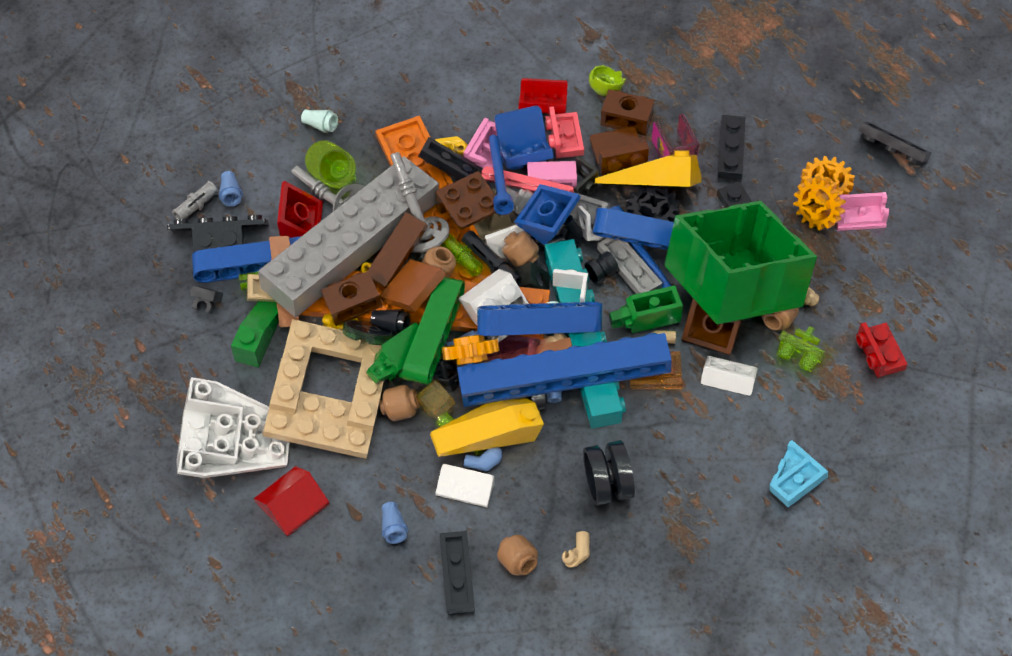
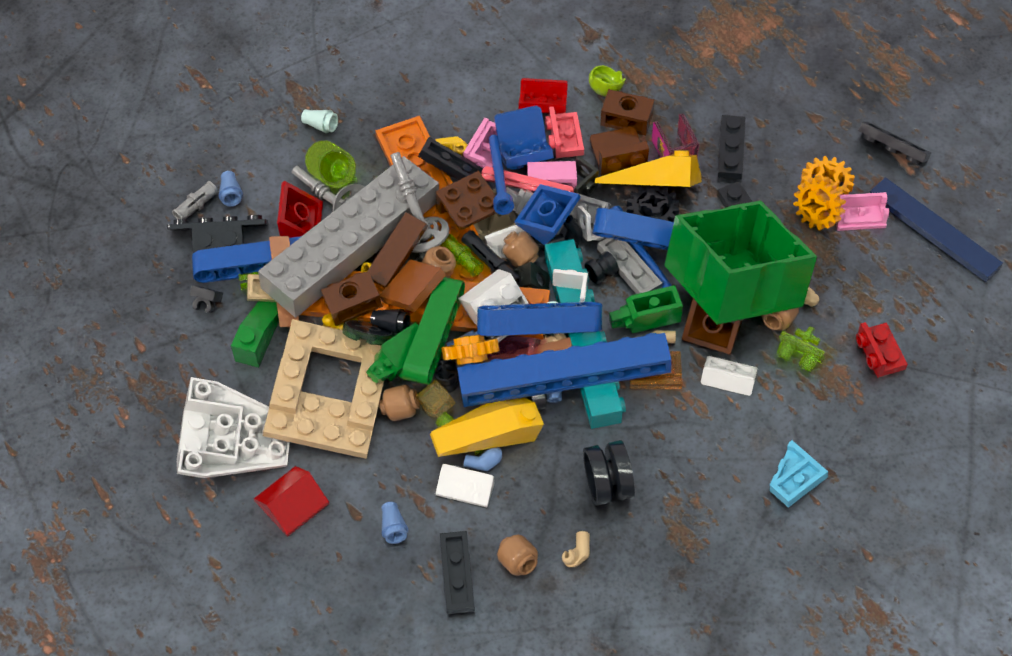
none -> dark blue tile [870,177,1003,282]

